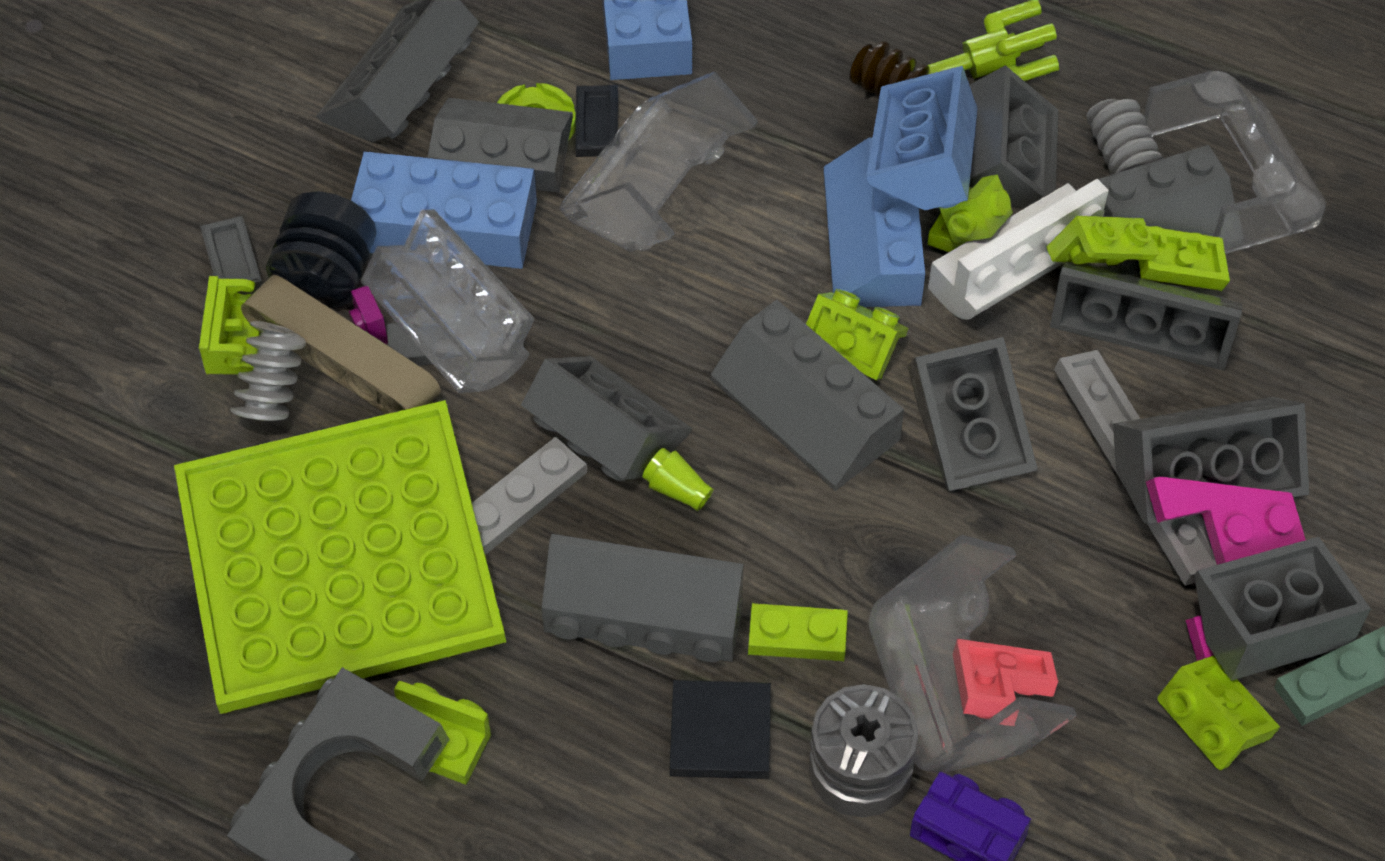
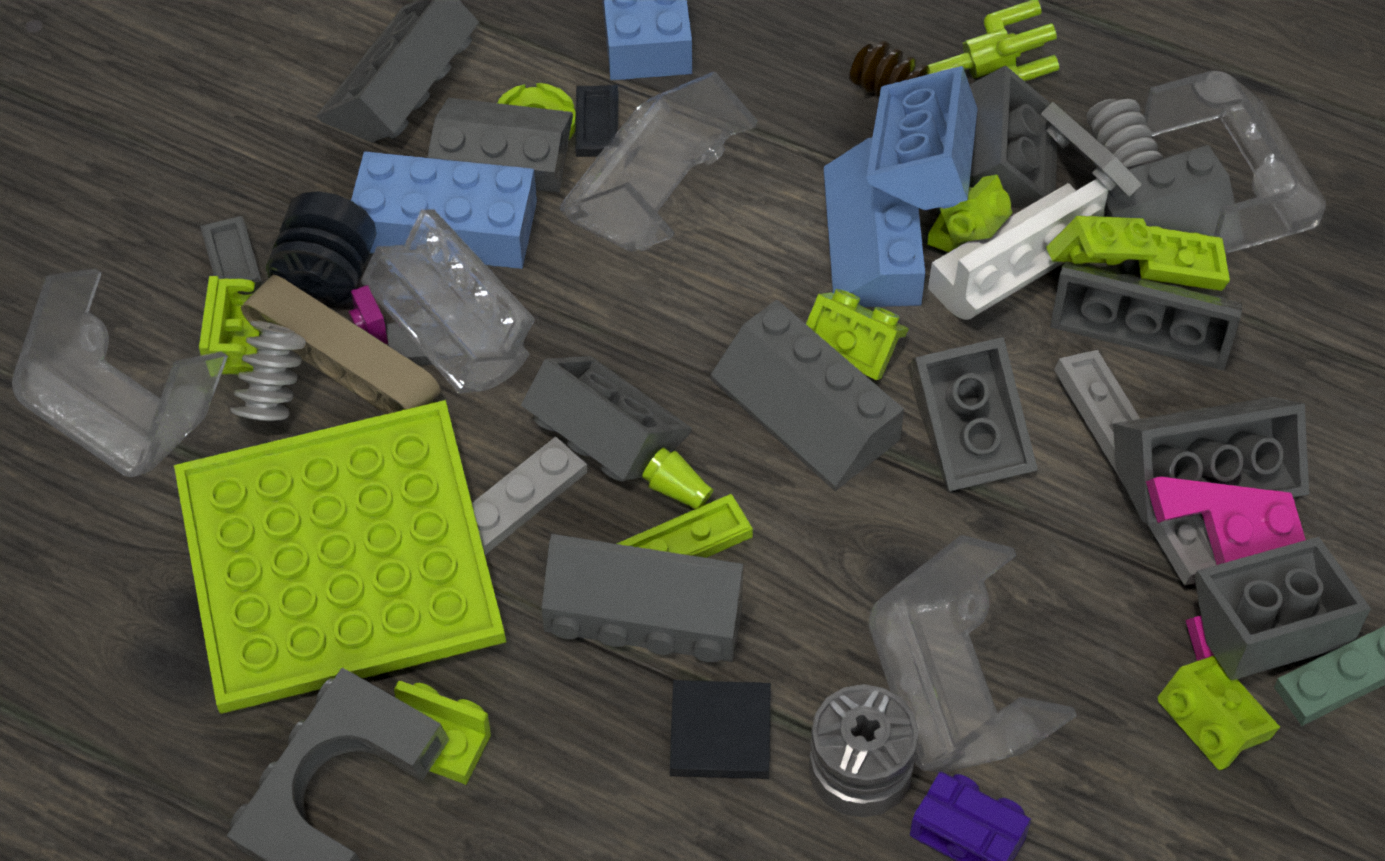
lime plate [748,603,848,661] -> none
coral plate [953,639,1058,720] -> none
none -> clear windscreen [12,268,228,477]
none -> lime tile [617,494,753,558]
none -> light grey plate [1041,102,1142,197]

